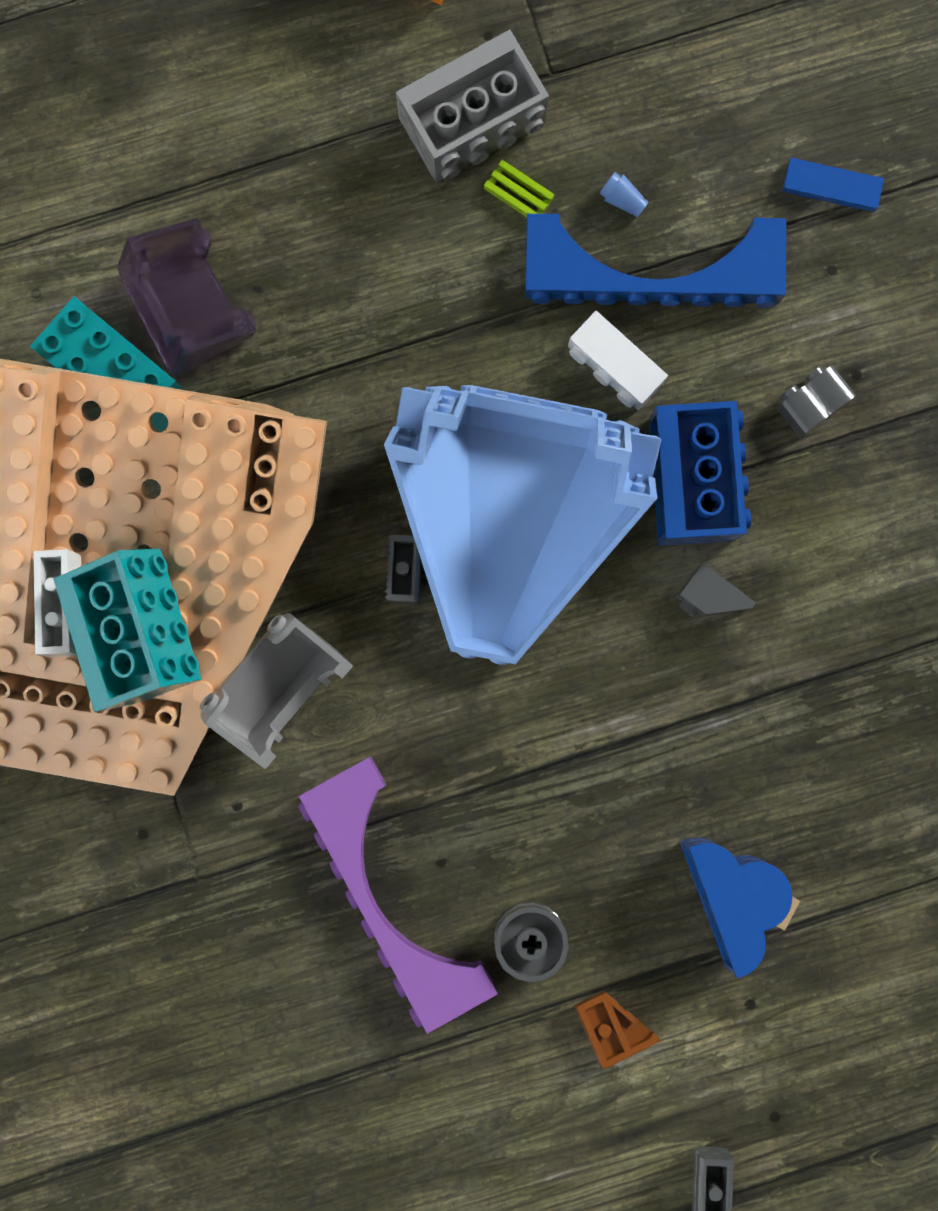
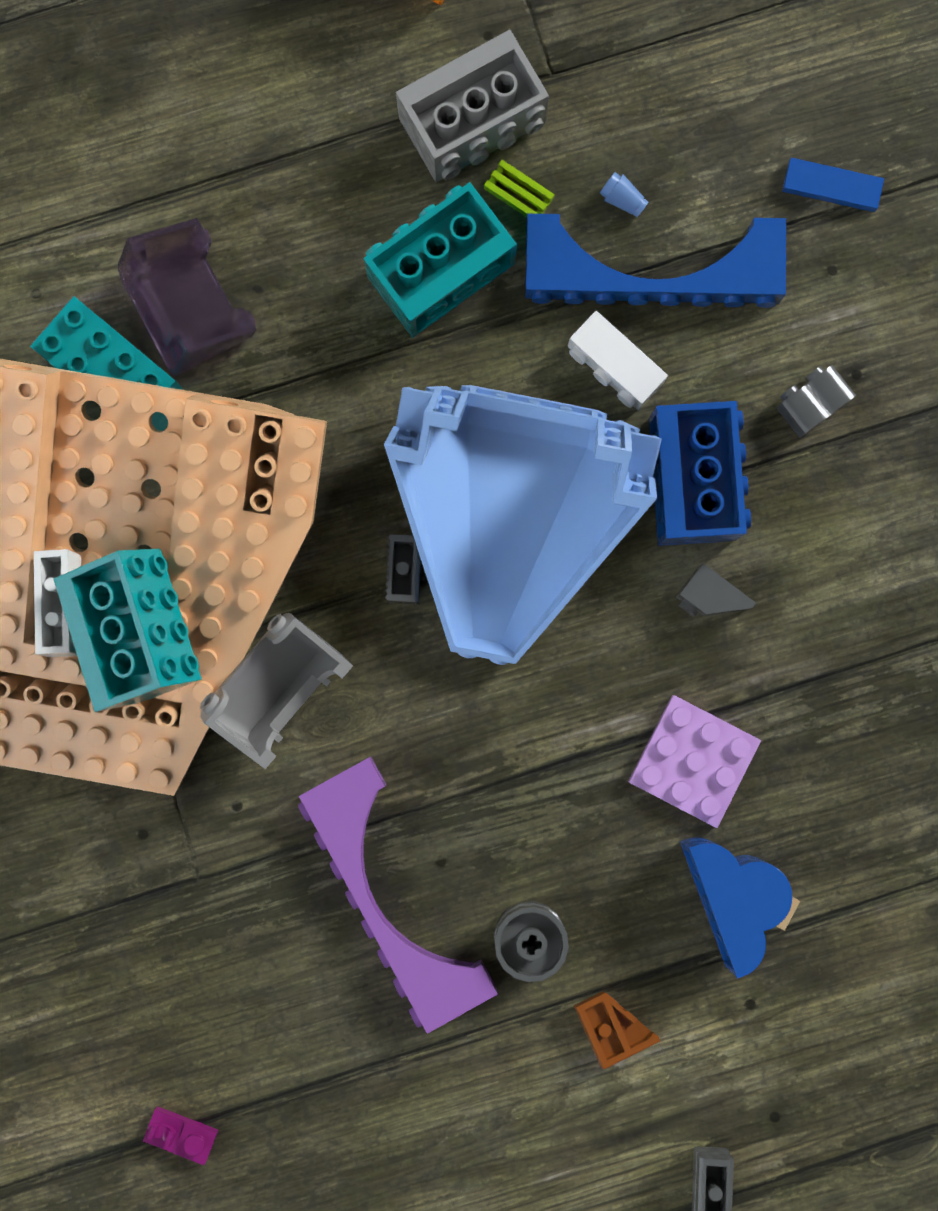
none -> magenta plate [143,1106,219,1166]
none -> teal brick [363,182,517,338]
none -> lavender plate [628,695,761,828]

